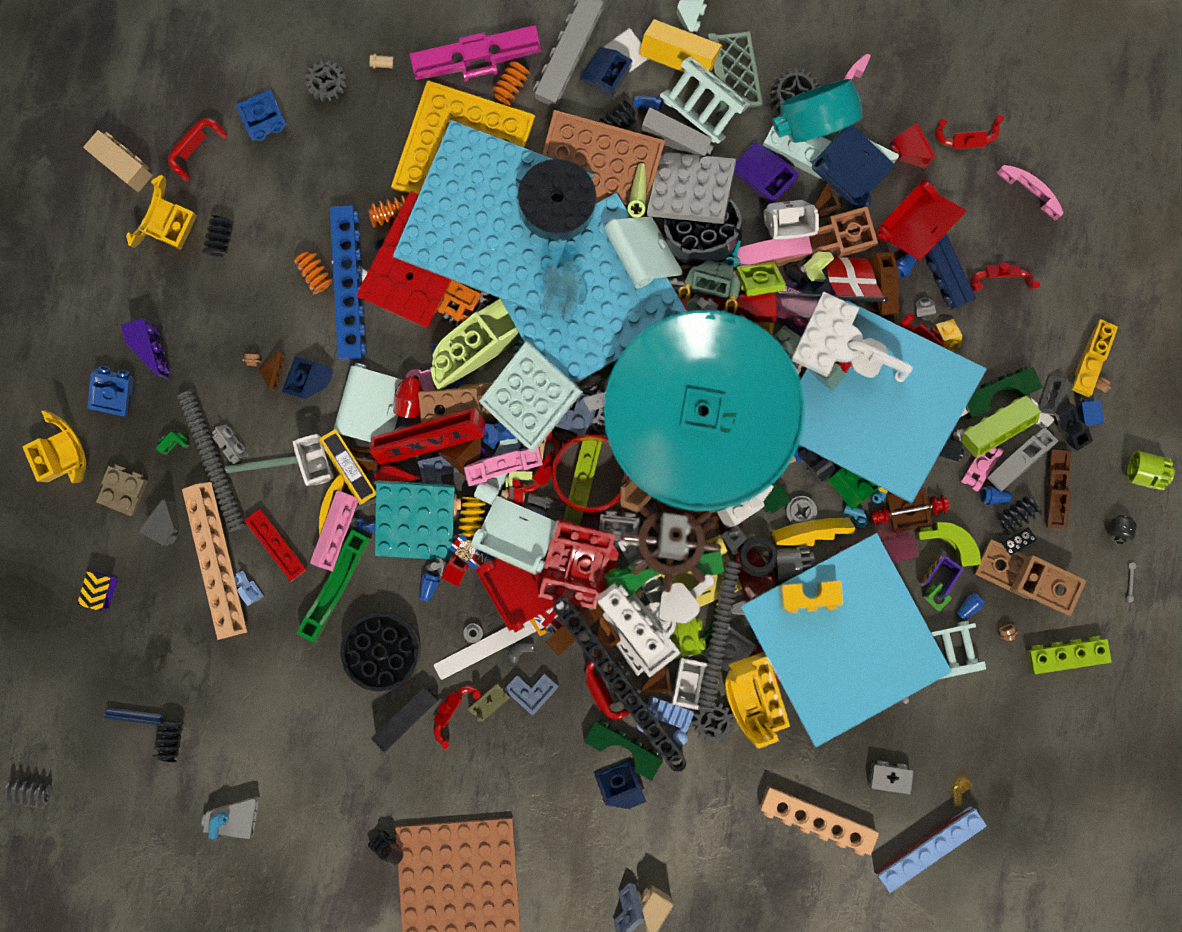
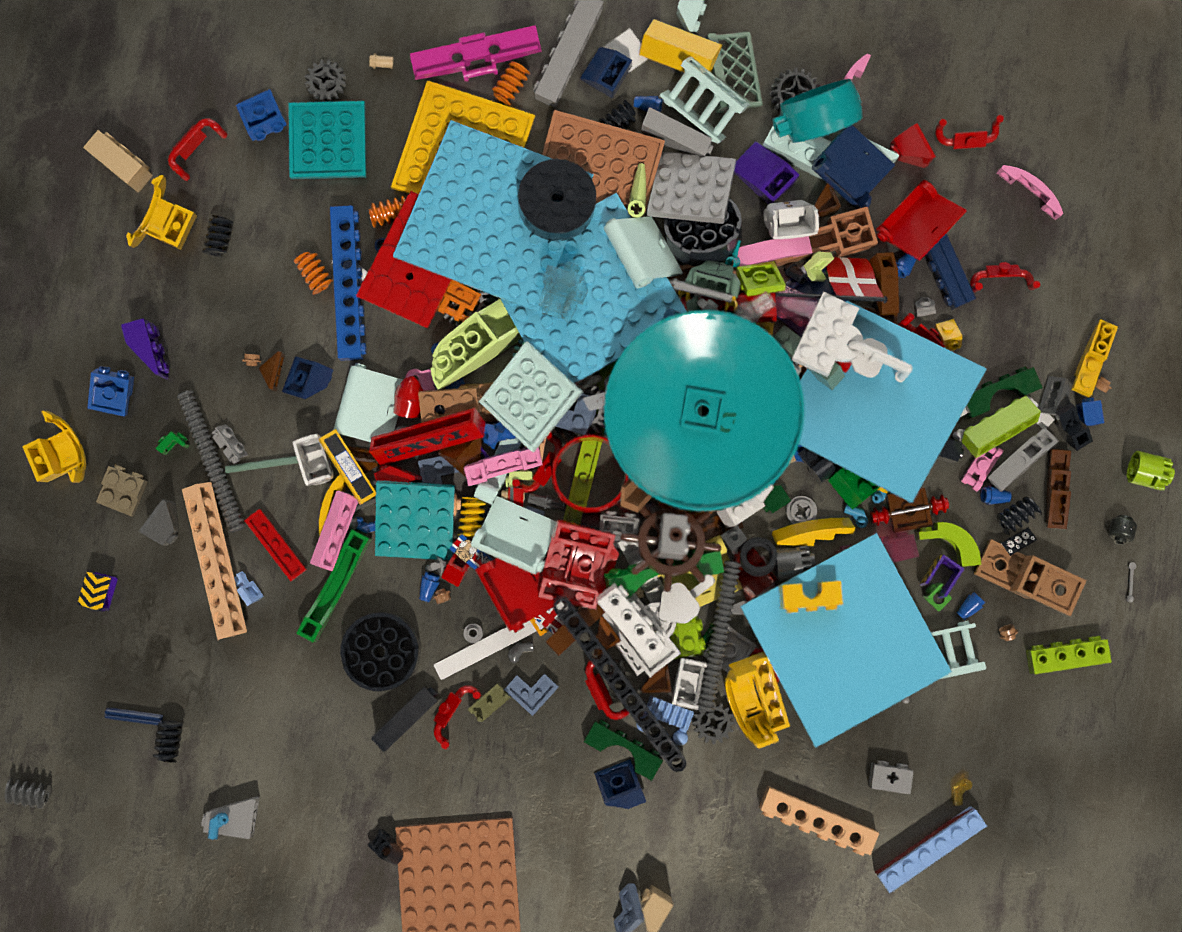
none -> teal plate [289,101,367,179]
none -> medium nougat plate [433,588,451,604]
none -> light grey bar [674,281,733,303]
none -> clear piece [734,291,776,323]

